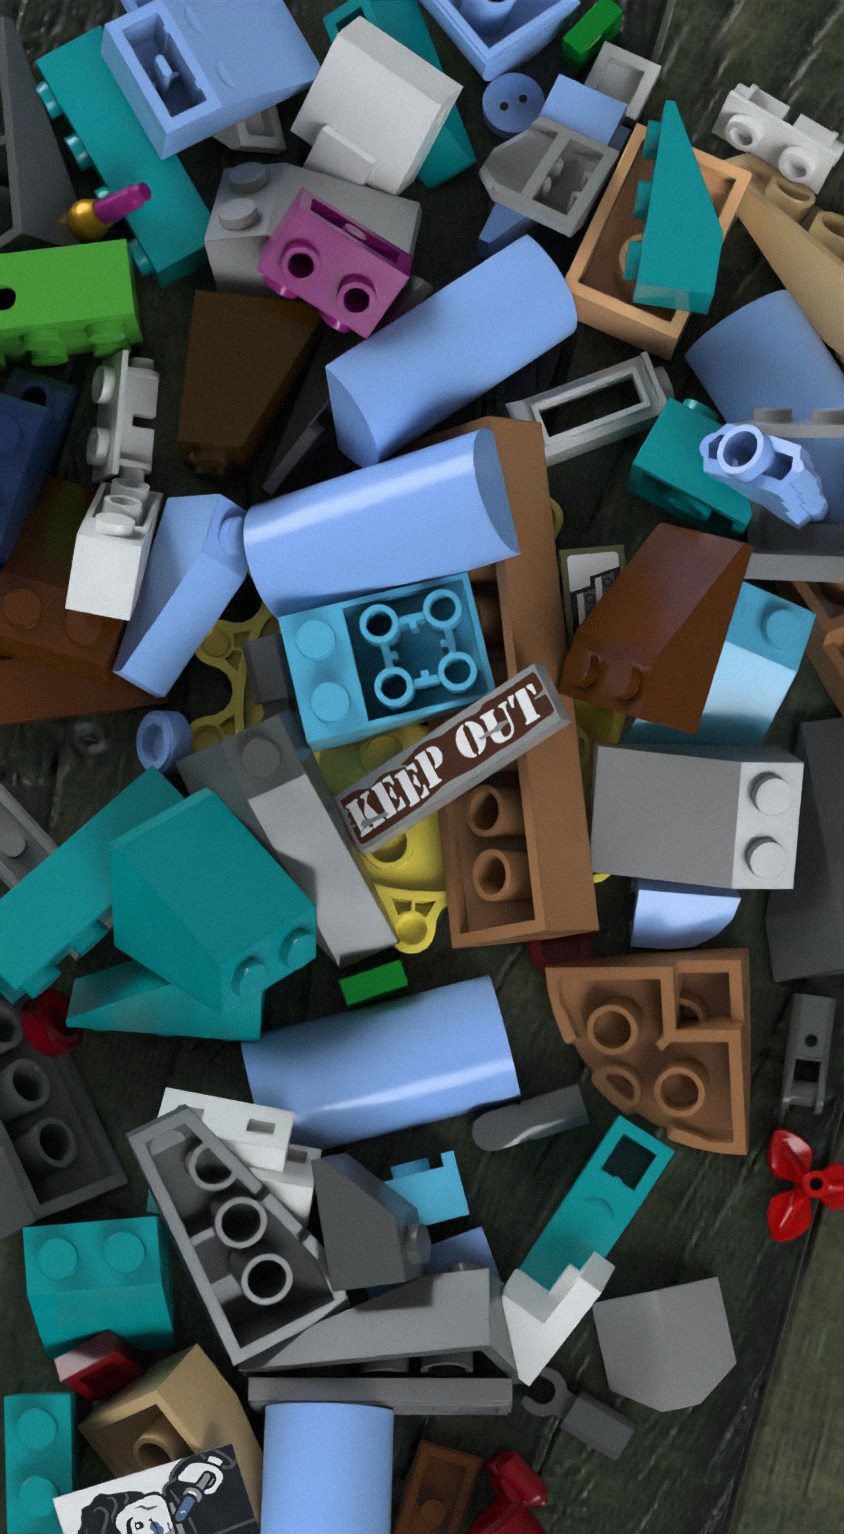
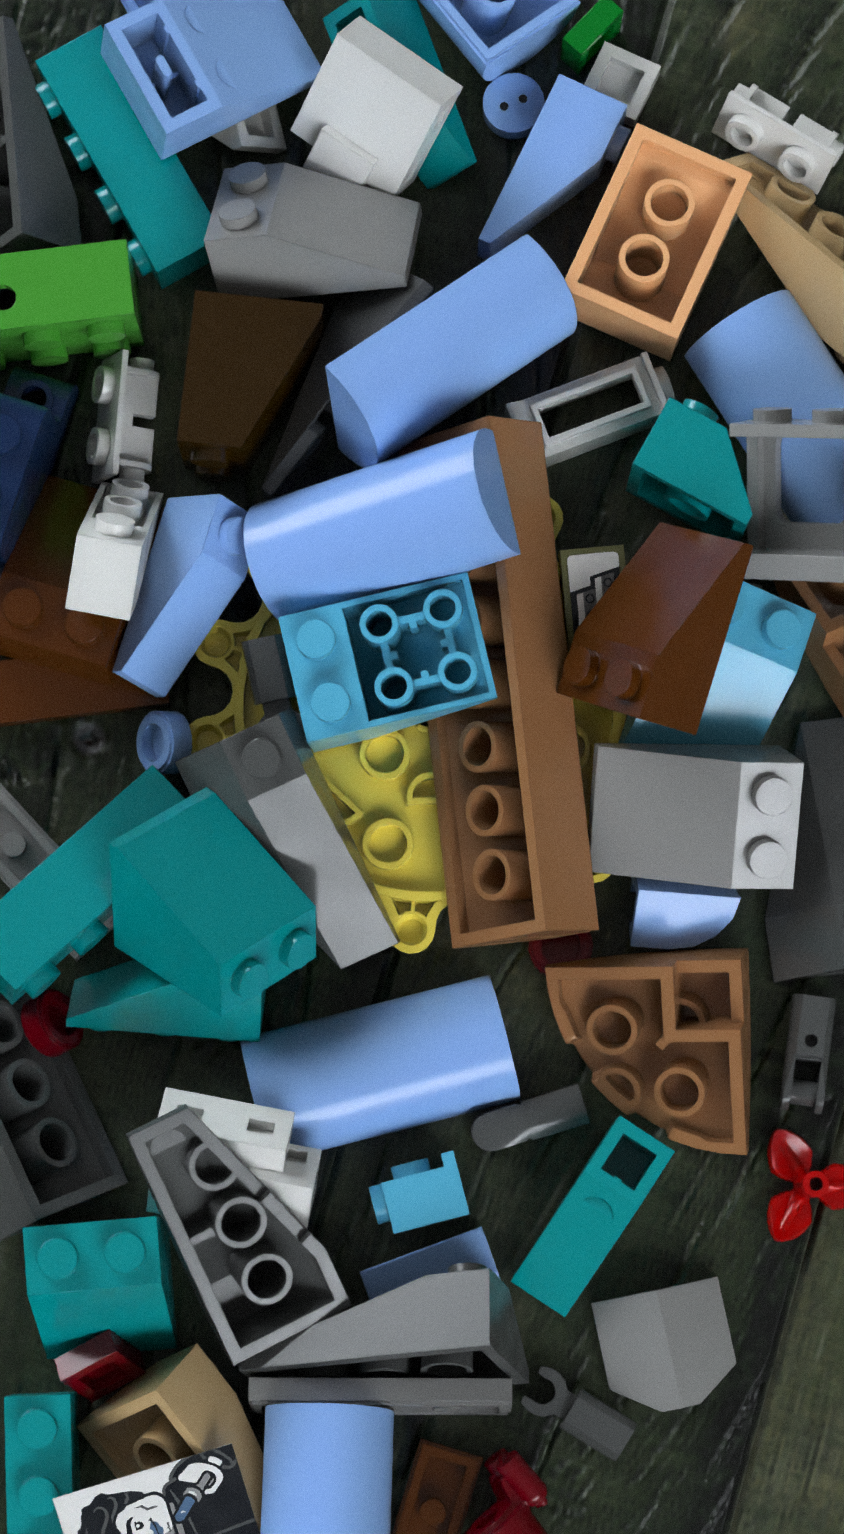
piece [67,182,152,242] -> none
magenta brick [257,187,412,339] -> none
dark grey slope [311,1153,431,1292] -> none
tile [334,663,573,854] -> none
green tile [339,960,409,1009] -> none
light grey slope [478,116,620,237] -> none
white slope [501,1251,615,1386] -> none
teal slope [623,100,723,315] -> none
light blue rock [699,423,829,530] -> none

